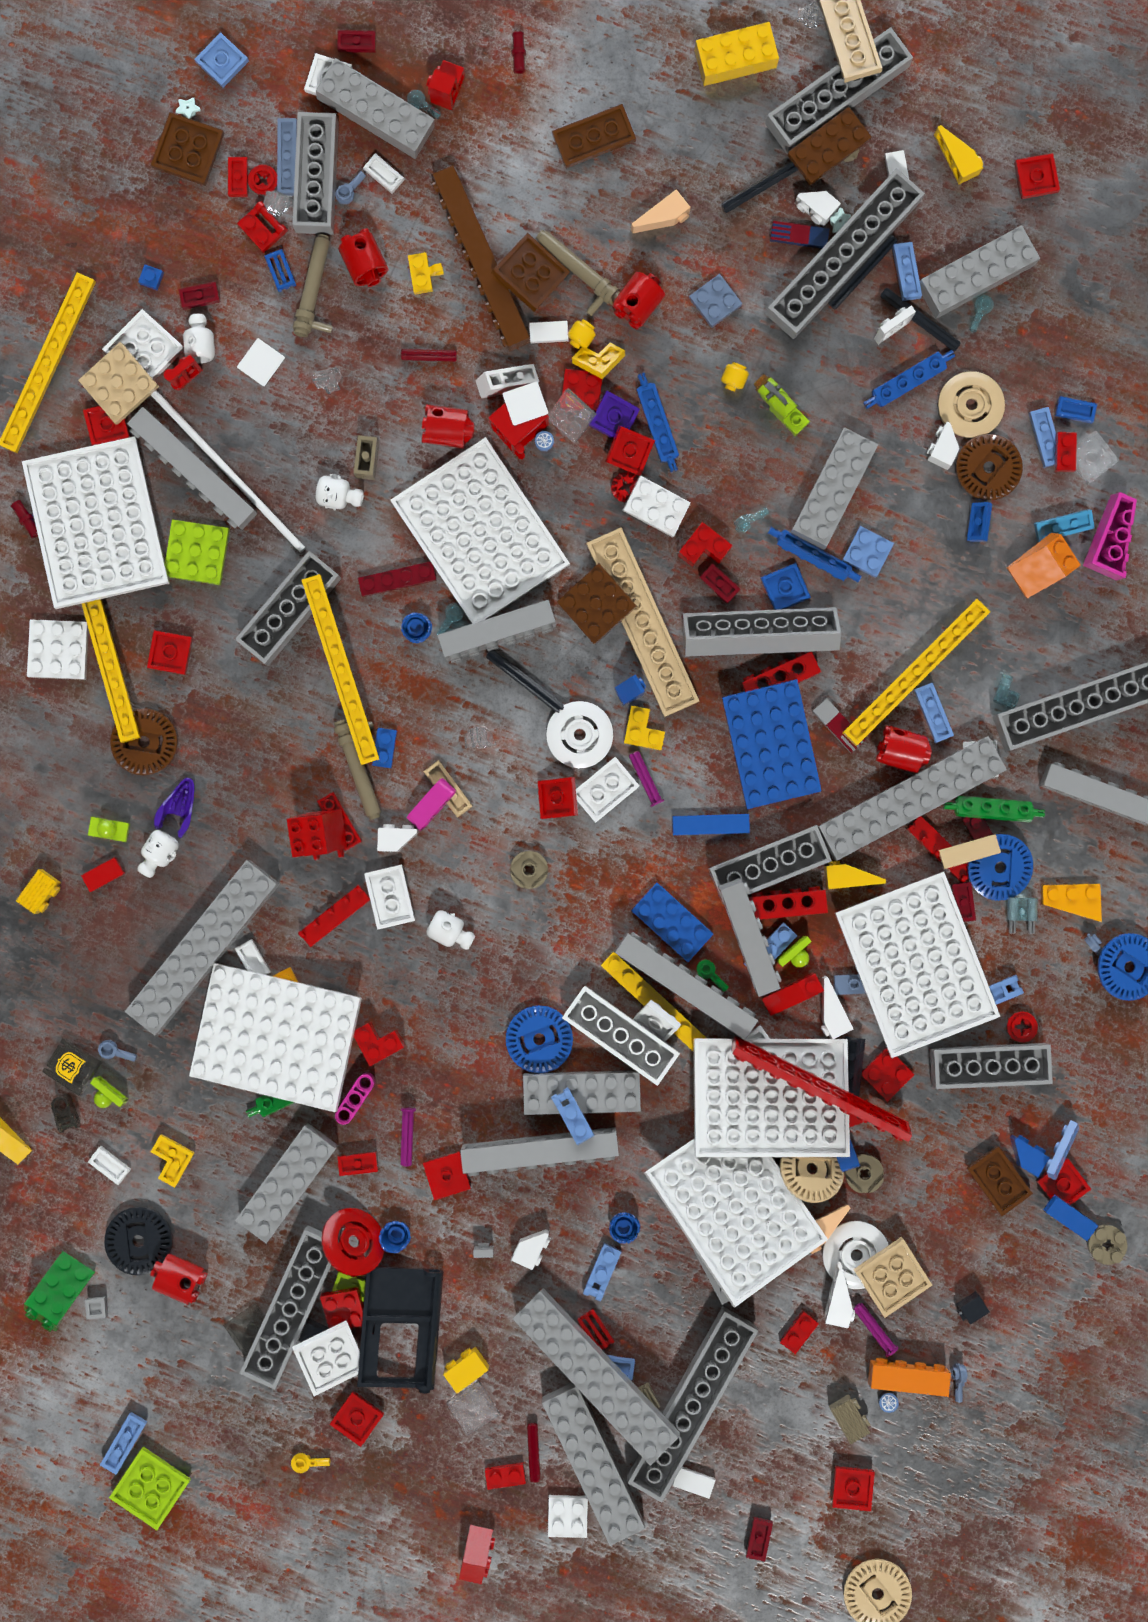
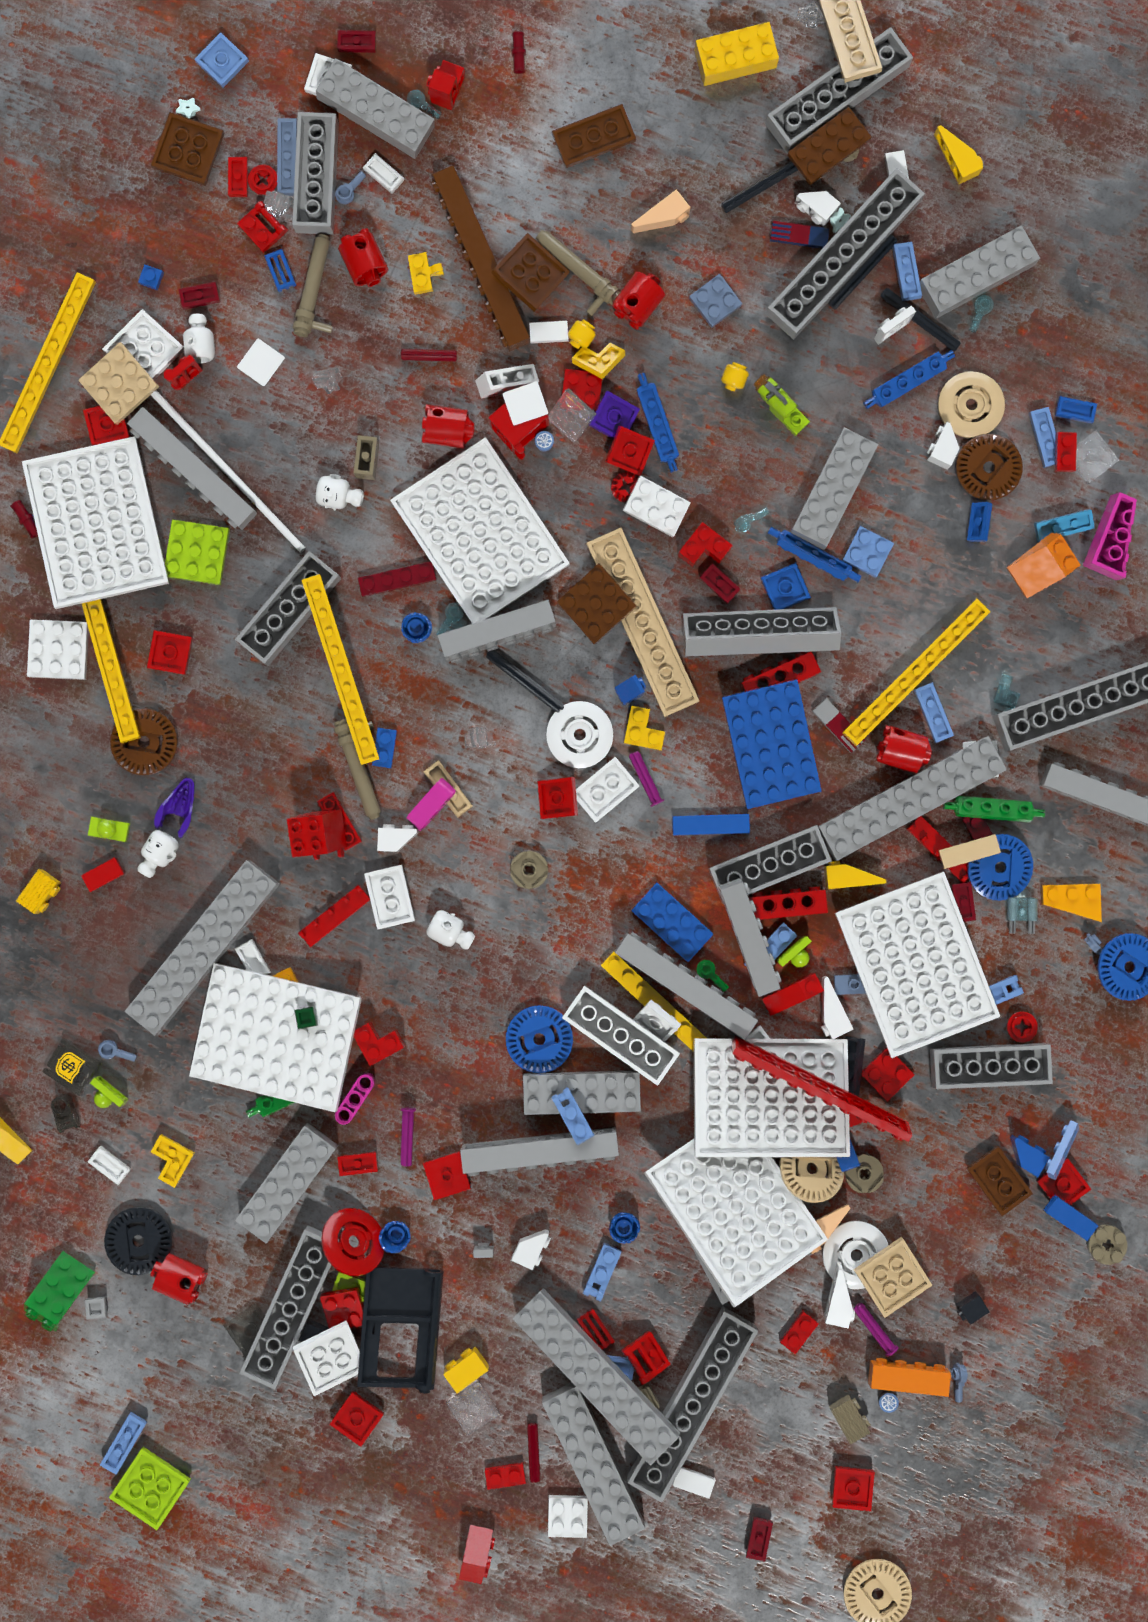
yellow plate [291,1453,330,1473] -> none
red plate [1014,153,1060,199] -> none
none -> dark green tile [294,1006,318,1029]
none -> red plate [621,1331,670,1385]

